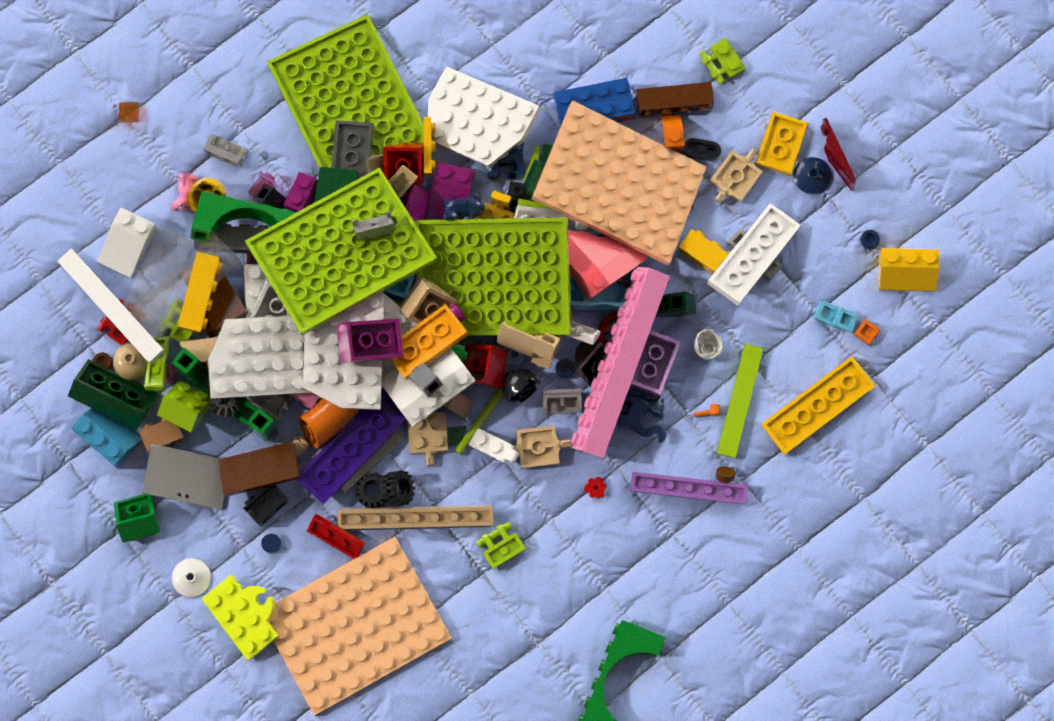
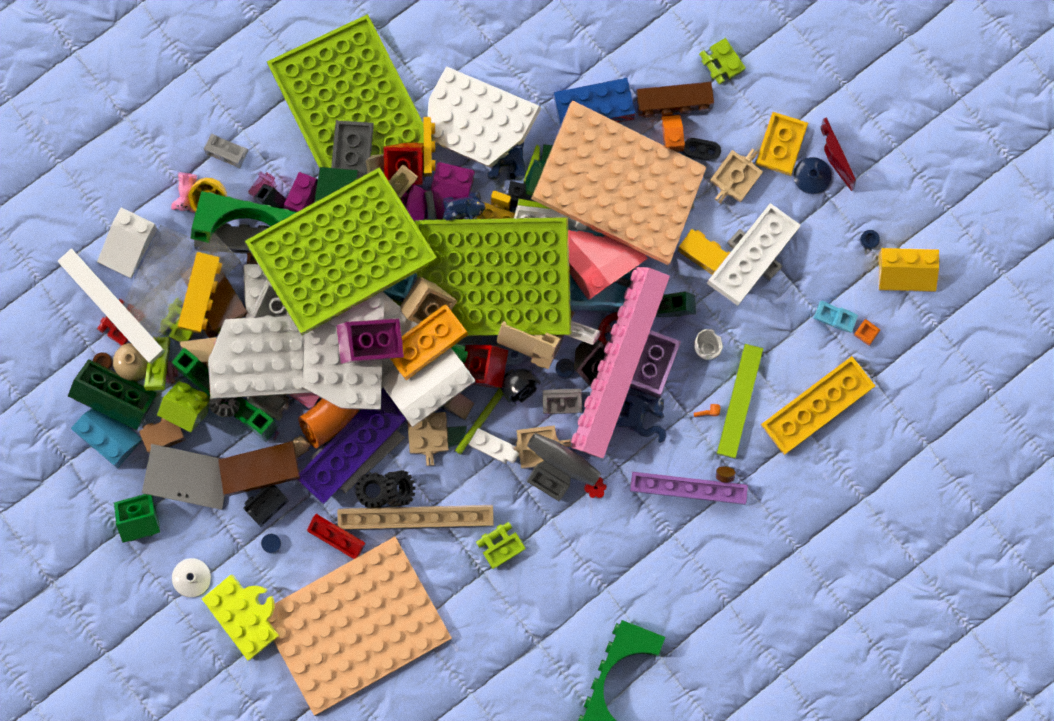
clear orange plate [119,102,139,122] -> none
light grey hinge [352,211,395,242] -> none
brick [409,362,443,398] -> none
magenta tile [449,303,466,322] -> none
none -> dark grey piece [425,191,437,220]
none -> dark grey plate [527,433,601,501]

